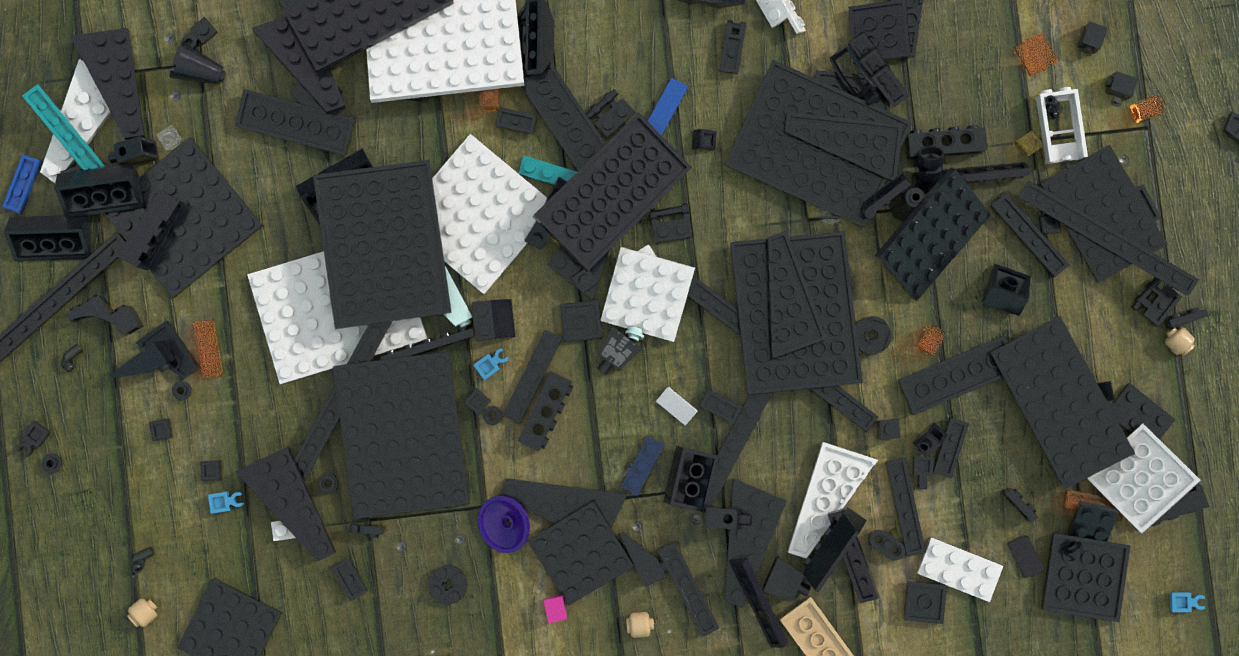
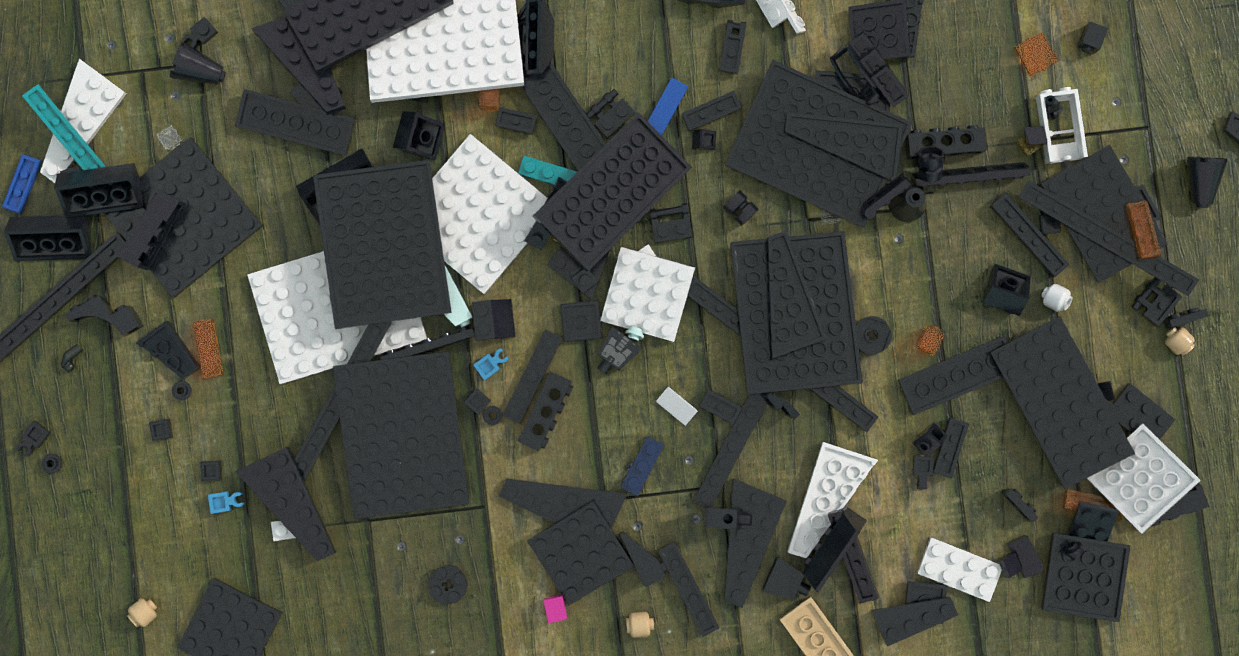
black wing [70,28,145,140] -> none
black torso [108,136,159,165] -> none
black slope [110,341,175,378] -> none
pearl dark grey arm [131,547,155,573] -> none
black plate [318,474,338,493] -> none
black plate [331,557,368,601] -> none
black plate [349,524,385,538] -> none
dark purple dish [478,496,530,553] -> none
black slope [663,446,719,513] -> none
black plate [730,559,788,648] -> none
black plate [869,530,905,560] -> none
black plate [875,167,990,301] -> none
black brick [876,418,901,440] -> none
black plate [885,457,926,556] -> none
black brick [1105,71,1138,100] -> none
clear orange brick [1130,95,1164,124] -> none
dark azure plate [1169,592,1205,612] -> none
none -> black slope [393,111,445,160]
none -> black plate [682,91,742,132]
none -> black wheel [723,190,759,226]
none -> black slope [760,393,800,420]
none -> black wing [871,597,958,647]
none -> black tile [998,552,1022,578]
none -> black slope [1024,126,1048,147]
none -> white head [1042,284,1072,312]
none -> clear orange plate [1126,200,1162,260]
none -> black cone [1187,156,1227,208]

